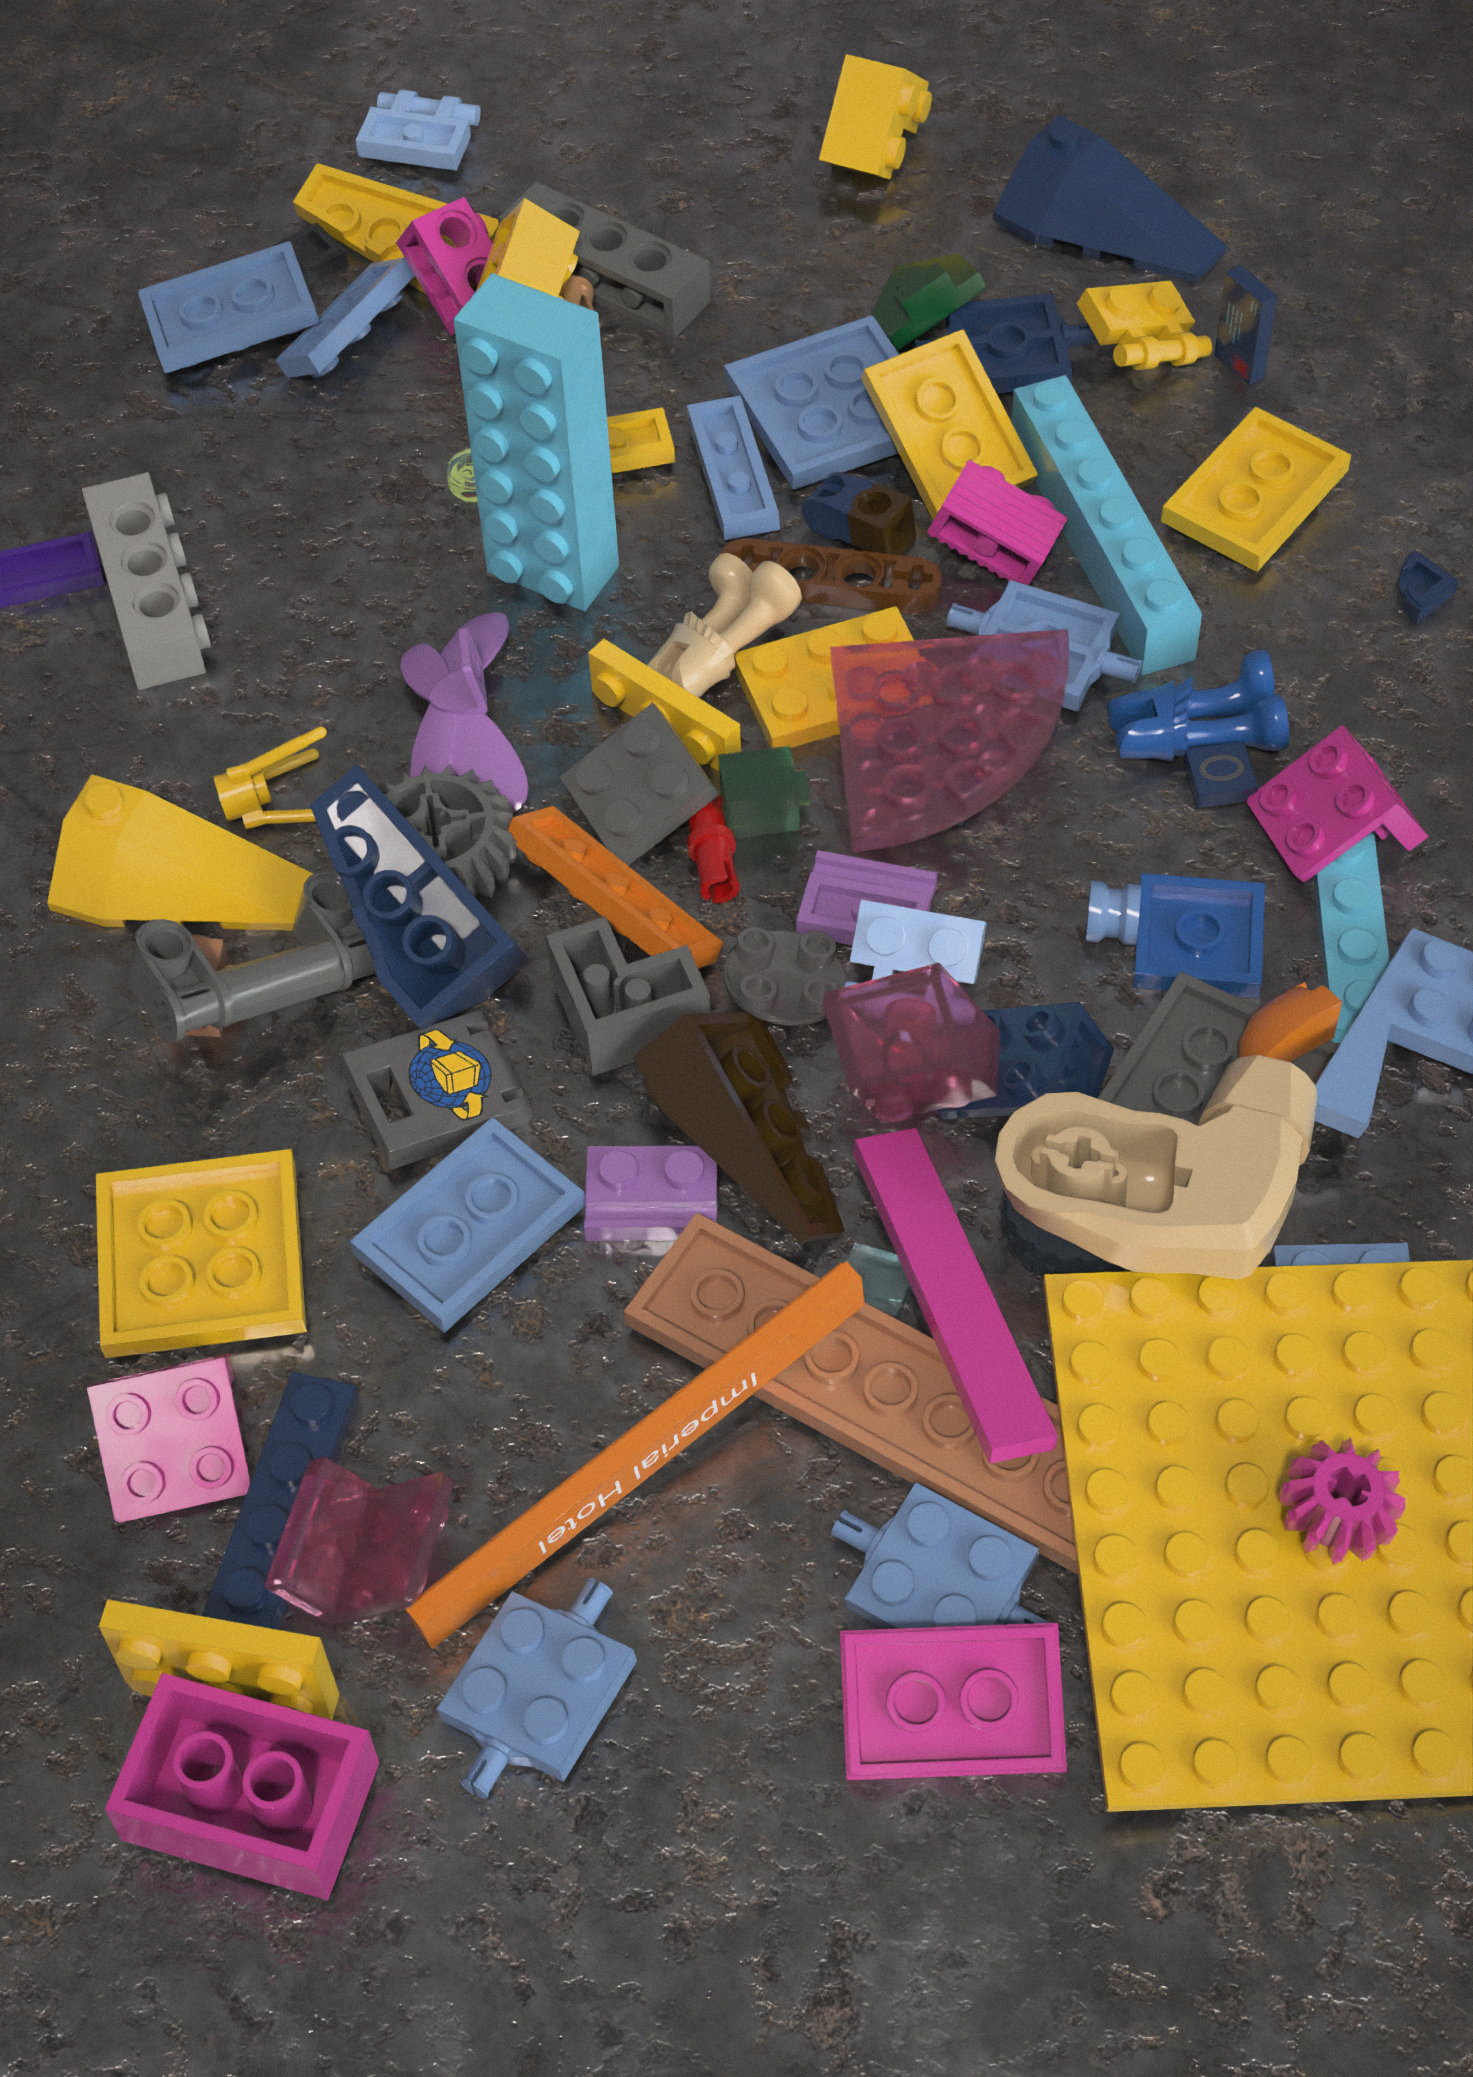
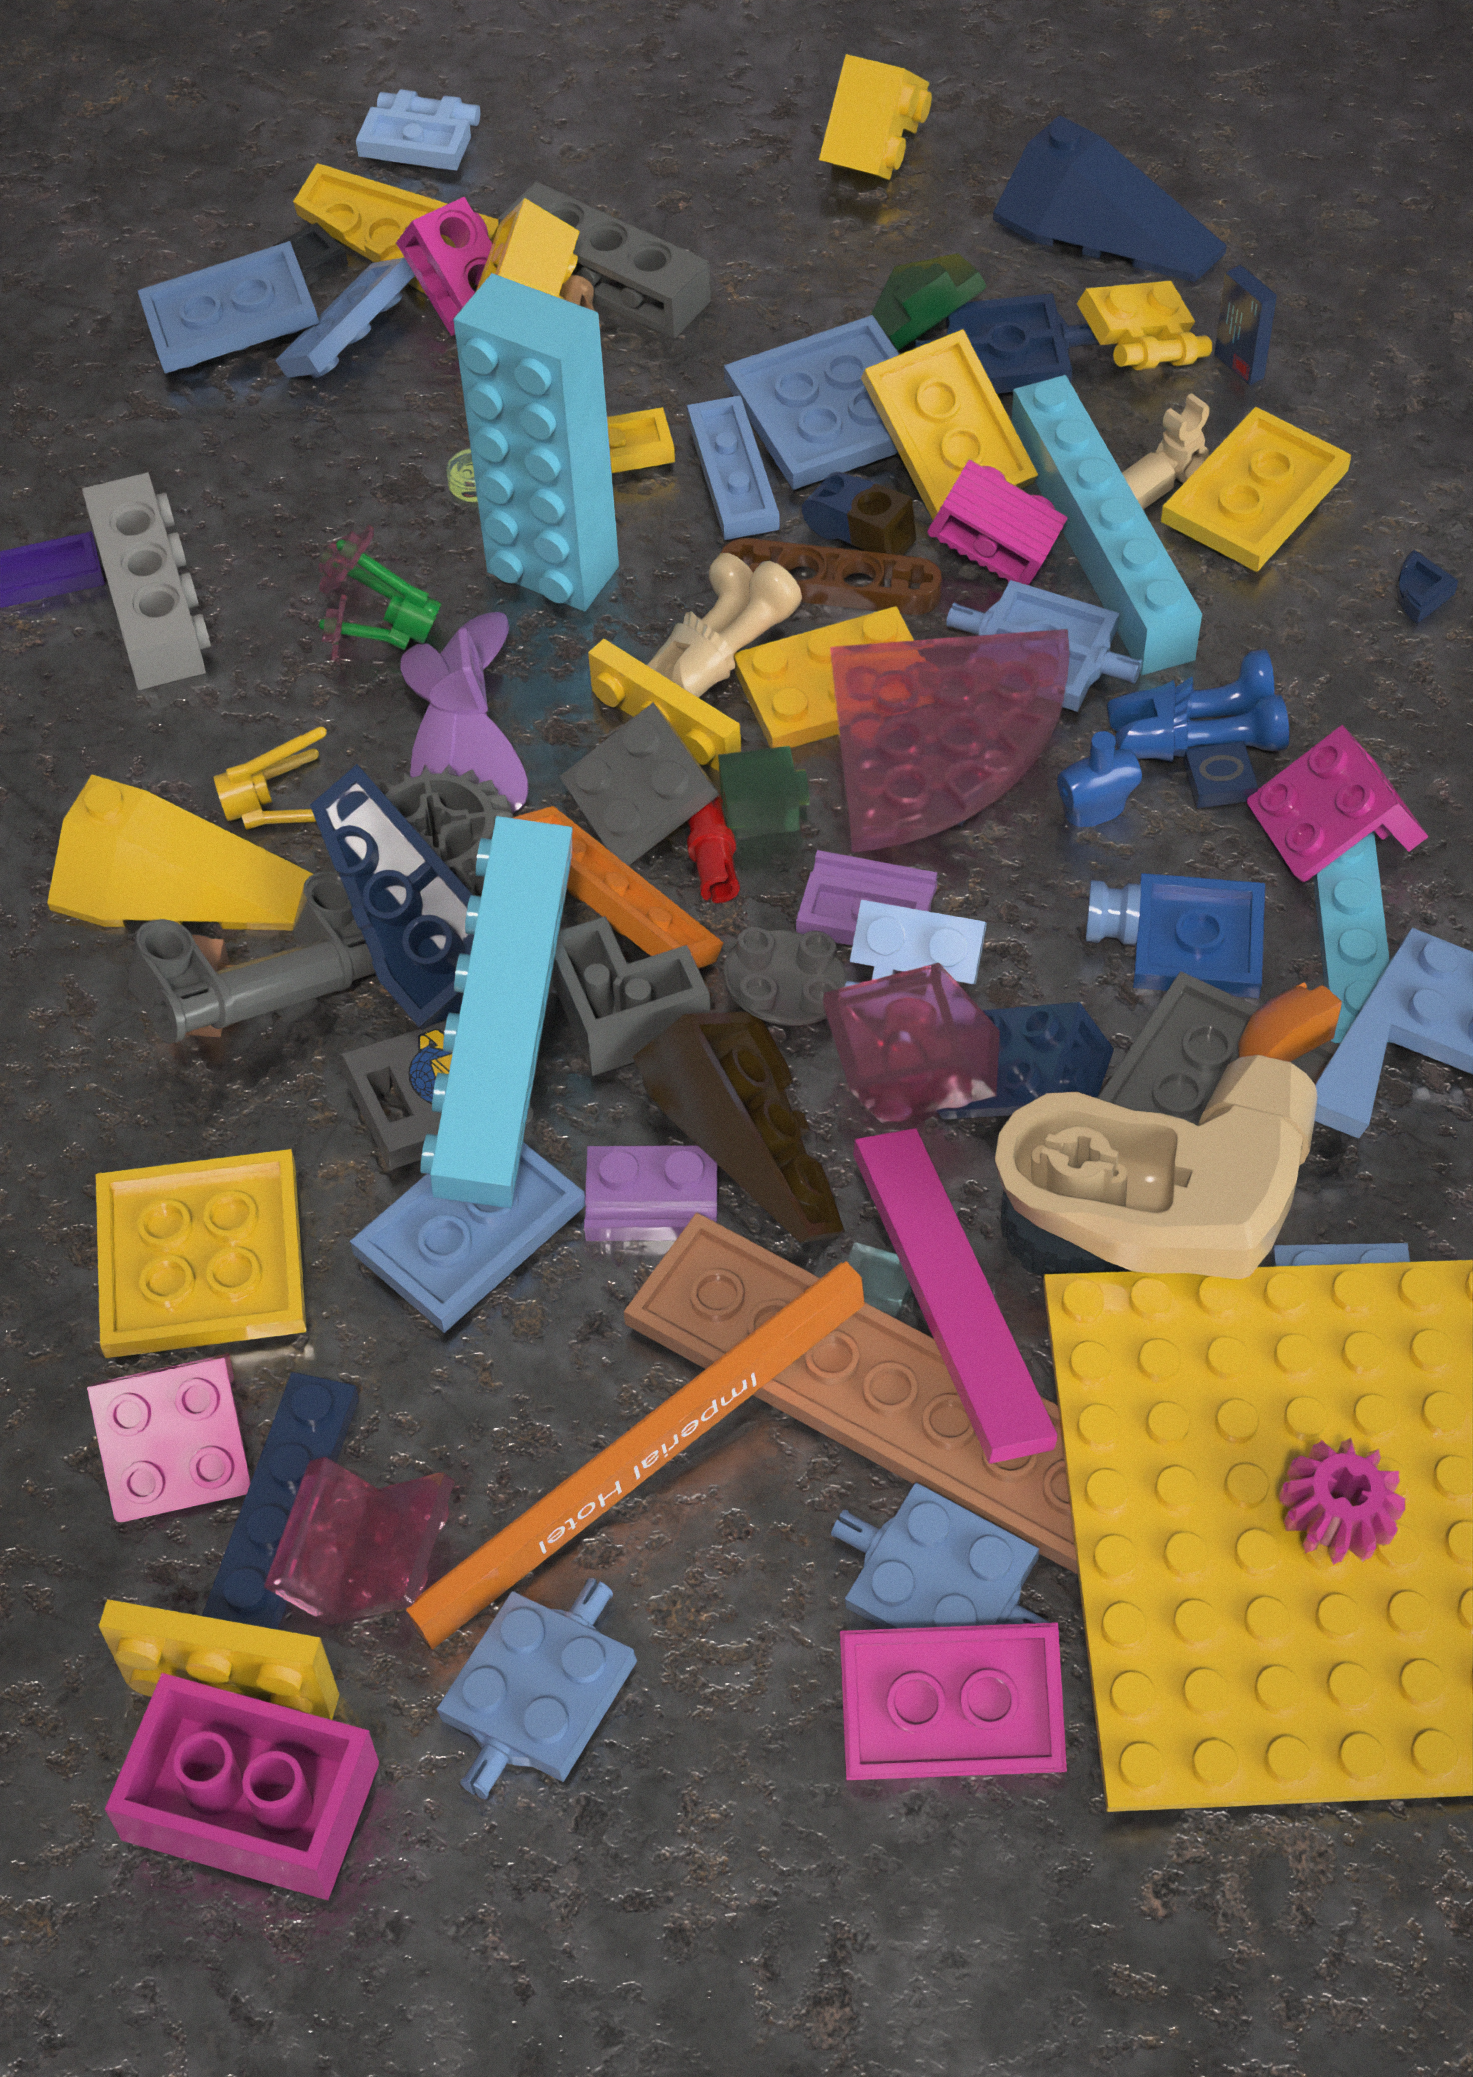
none -> green plant [318,525,442,661]
none -> medium azure brick [421,816,572,1208]
none -> blue piece [1057,731,1142,827]
none -> tan bar [1122,393,1209,510]

